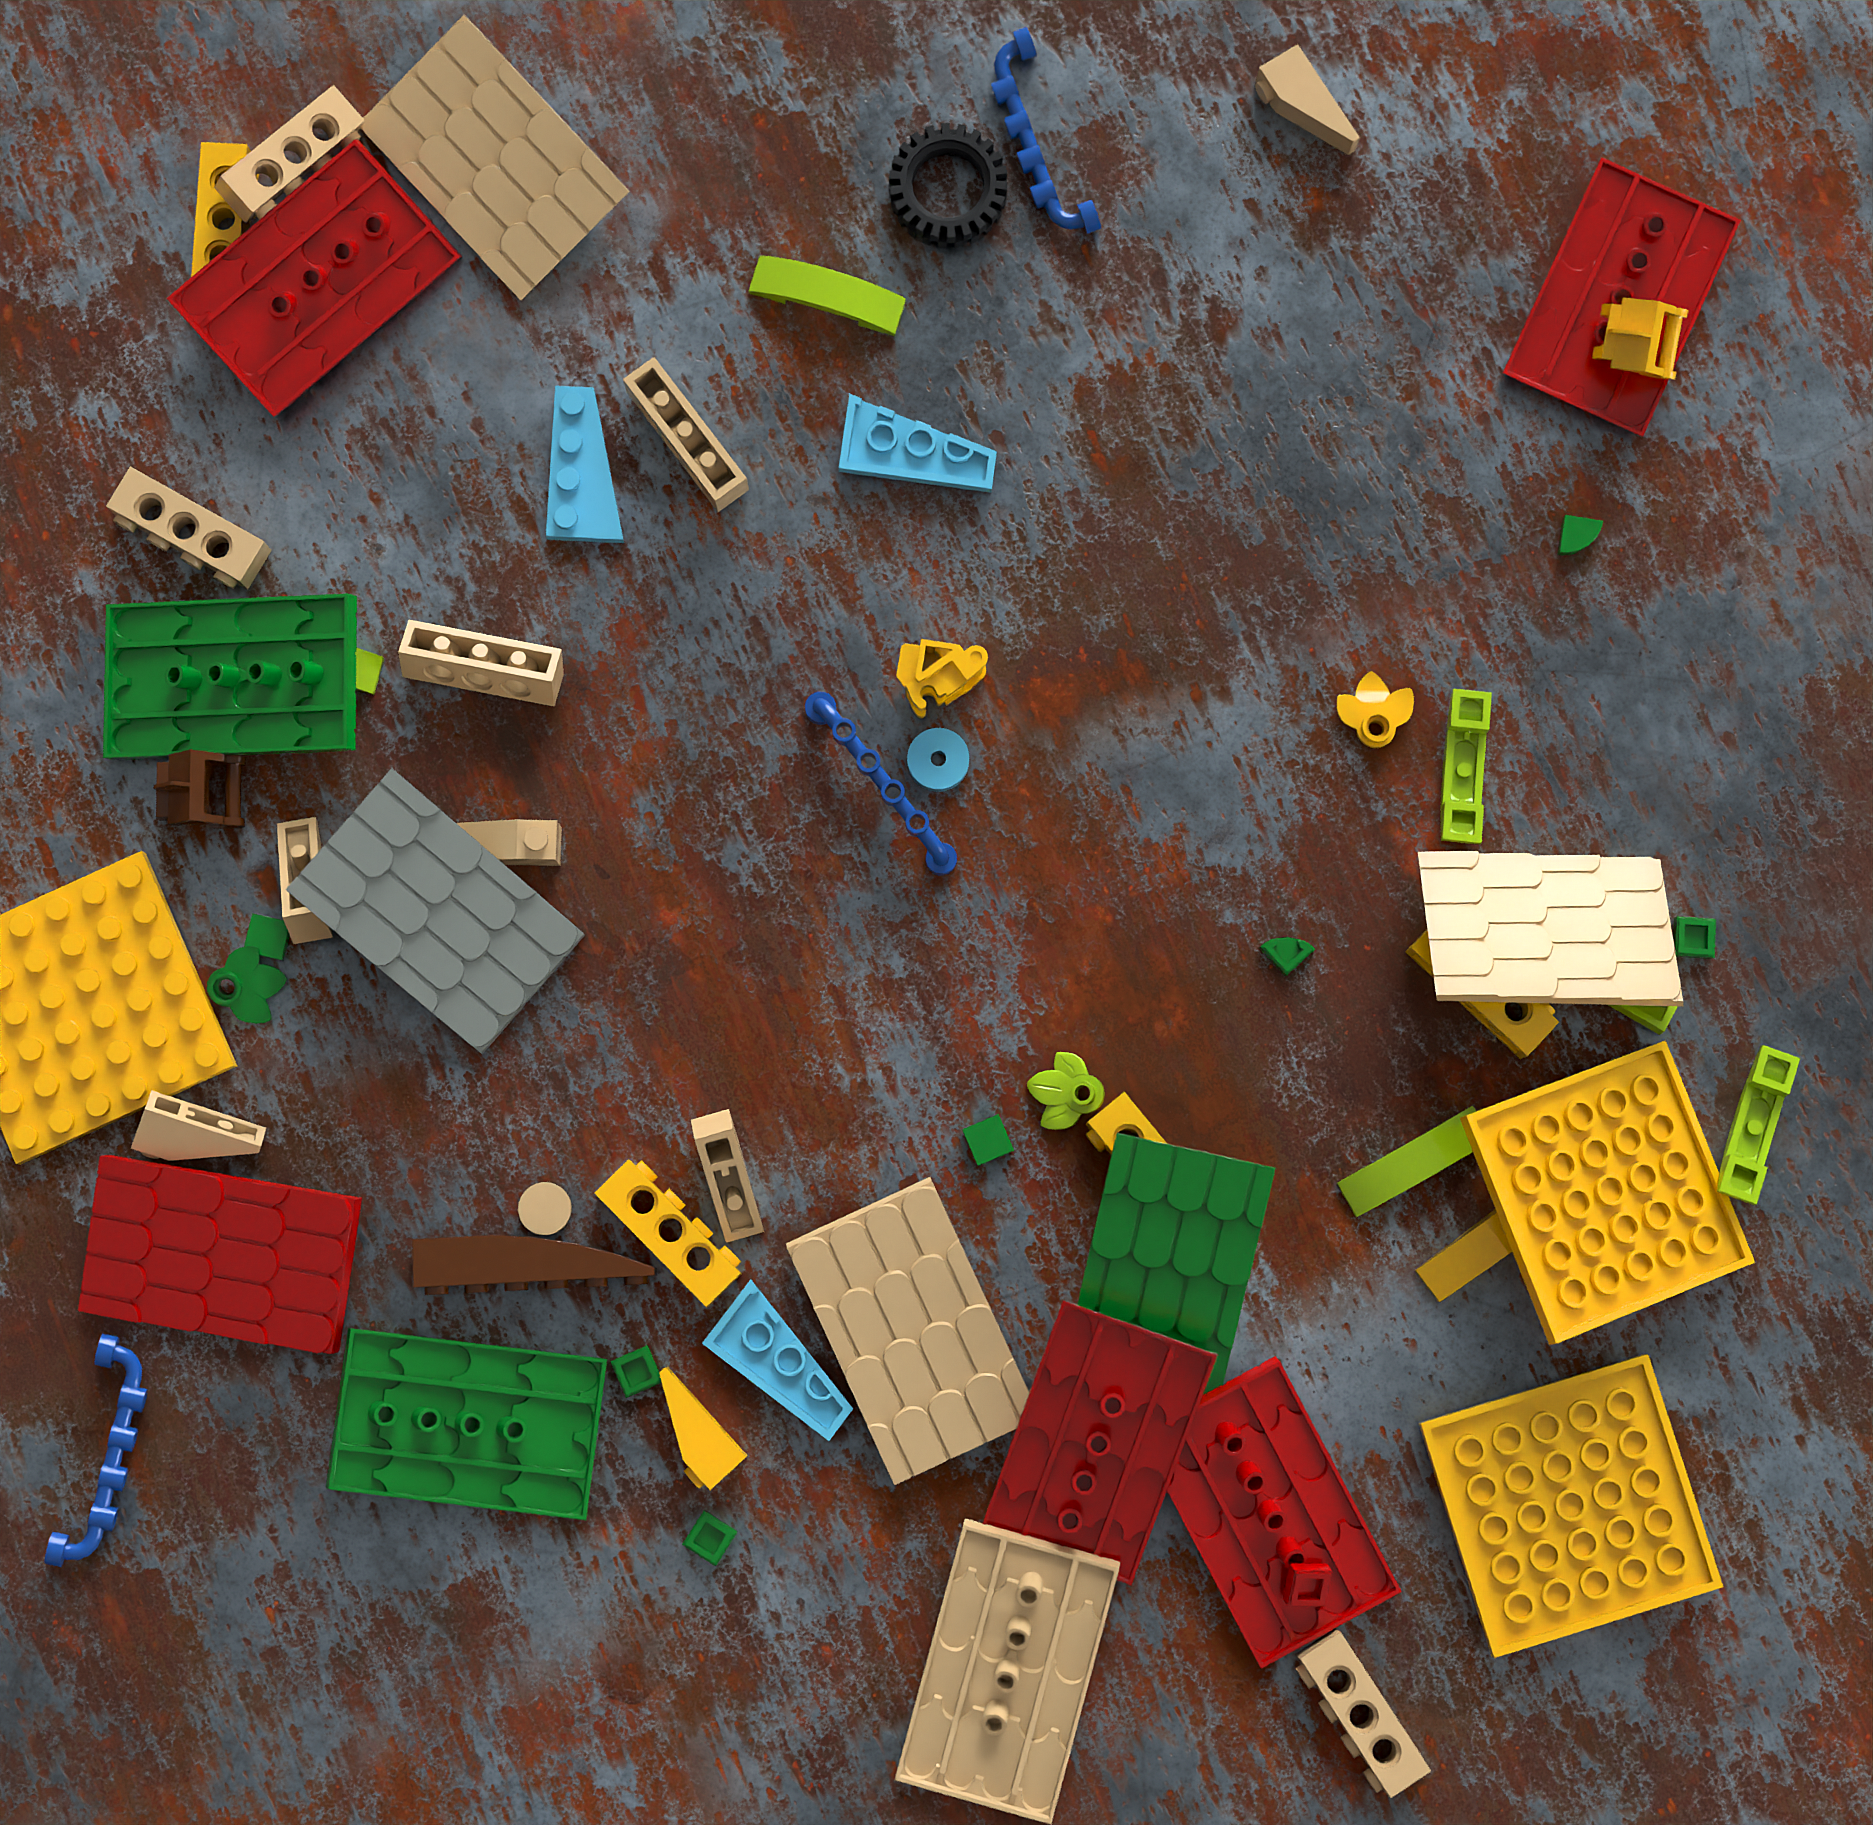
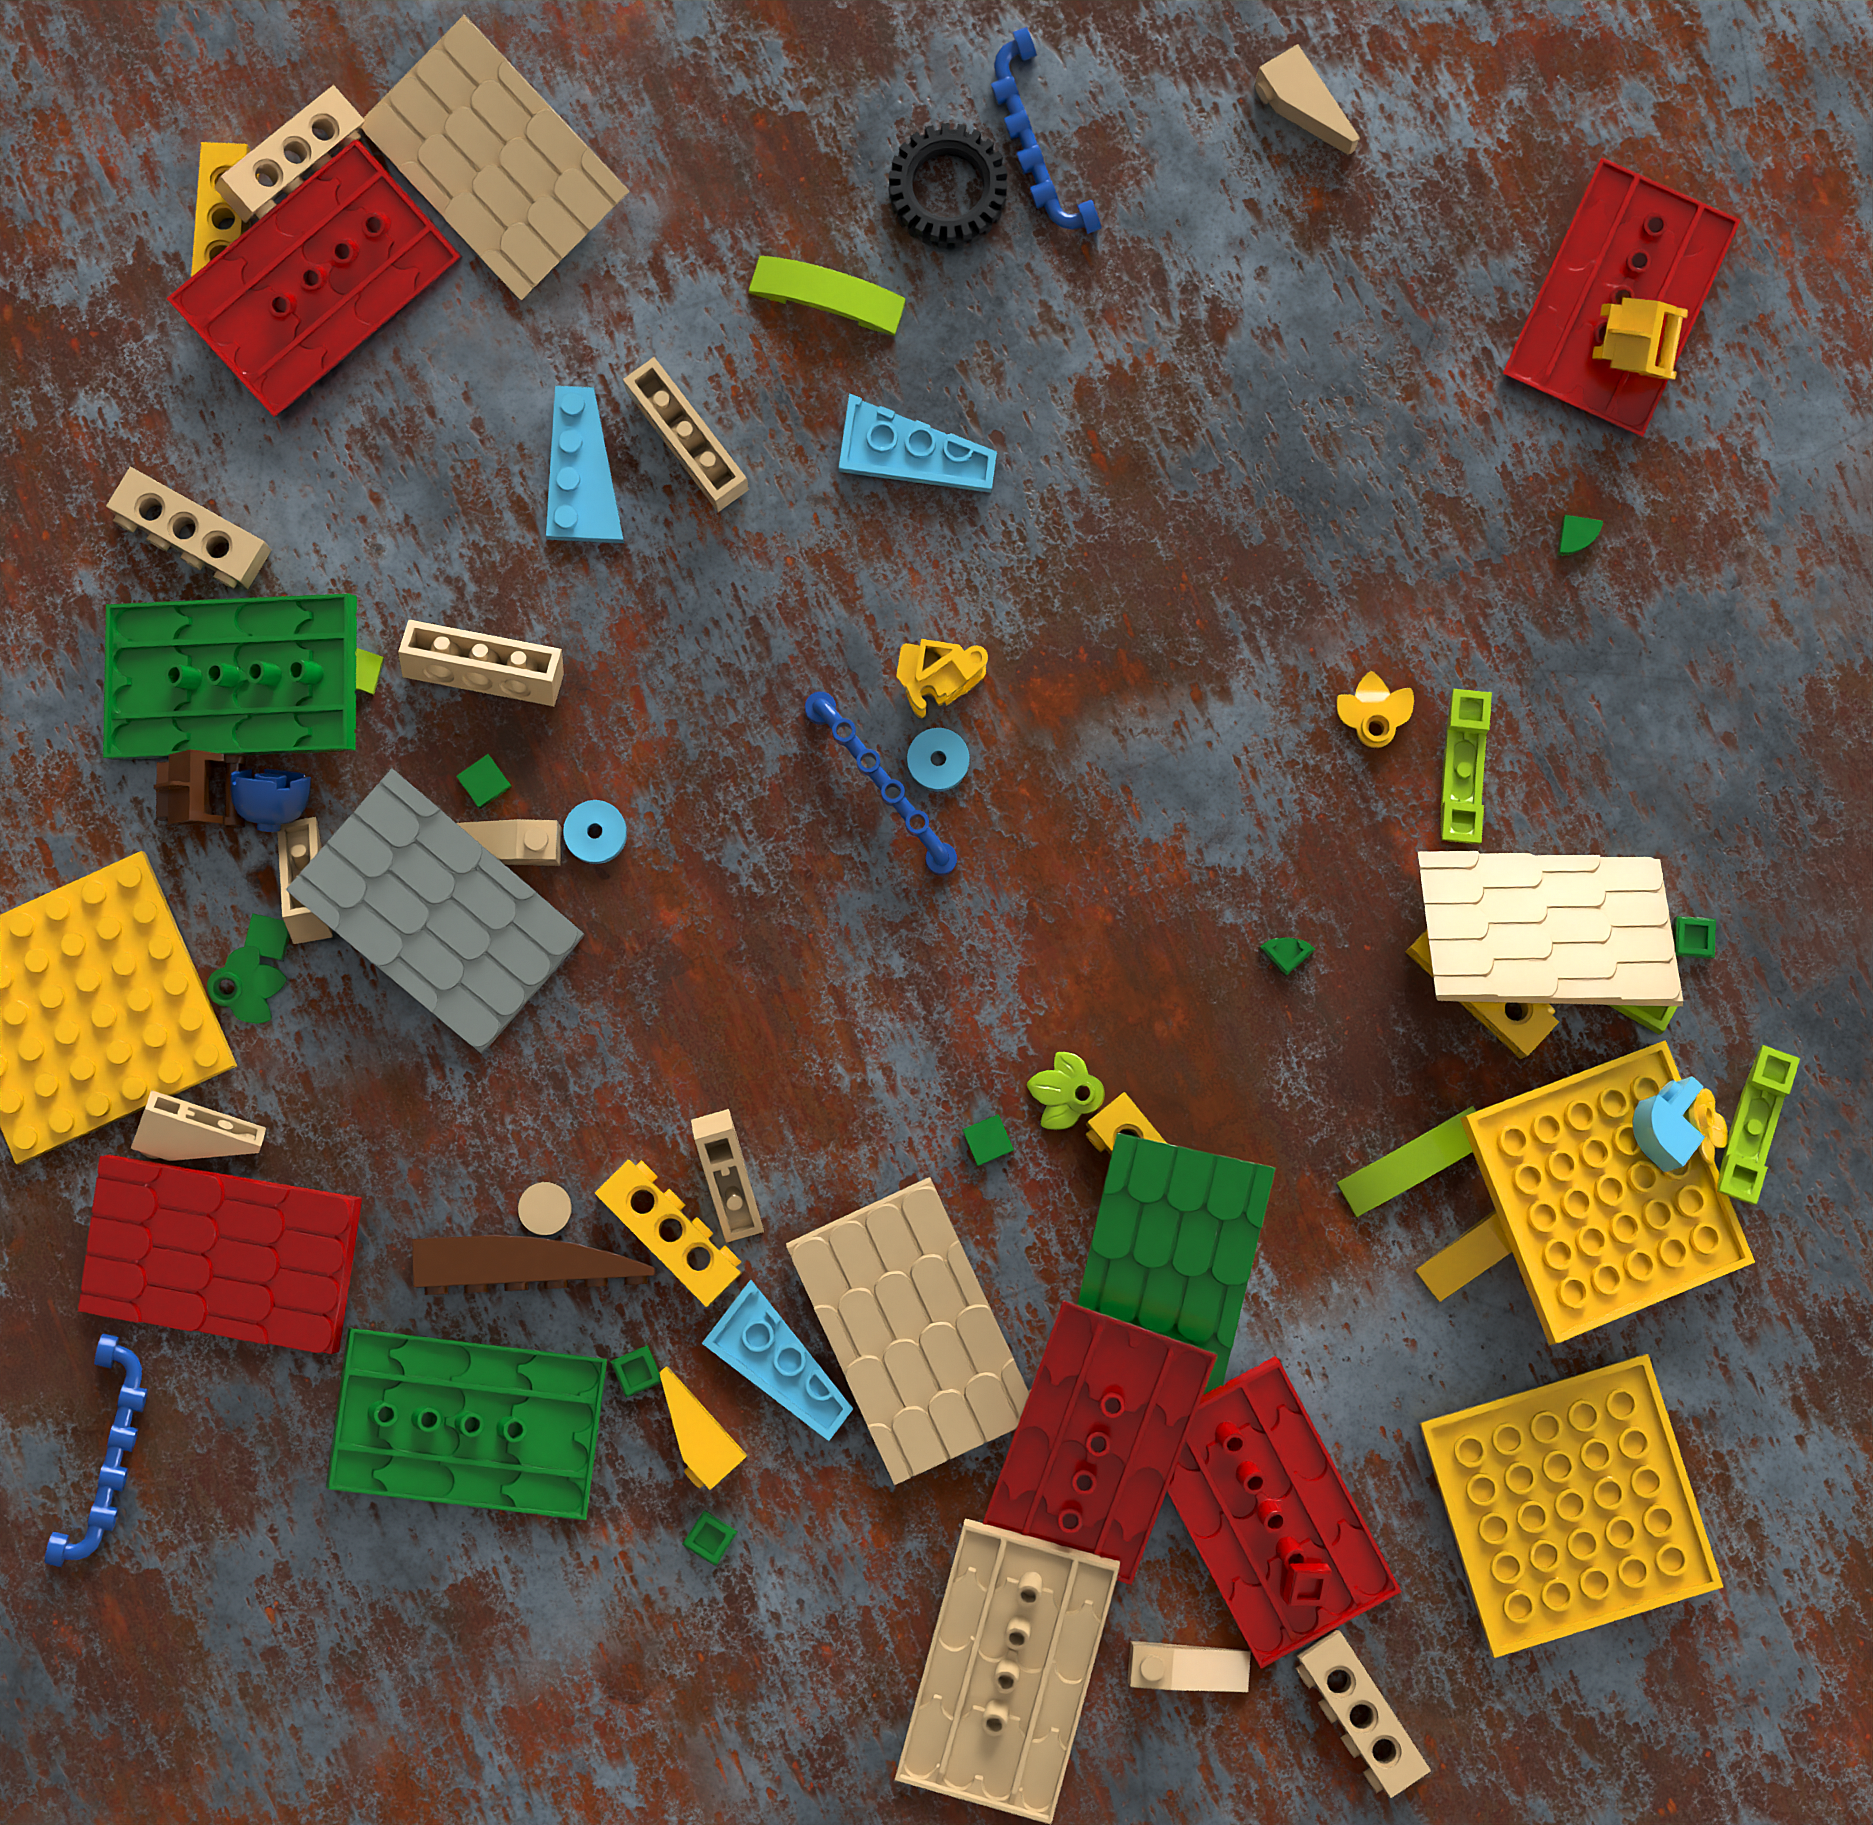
none -> blue cylinder [230,769,311,832]
none -> green tile [456,754,512,809]
none -> medium azure piece [563,800,627,864]
none -> tan slope [1127,1641,1251,1692]
none -> medium azure brick [1633,1076,1705,1172]
none -> yellow plate [1682,1088,1728,1165]

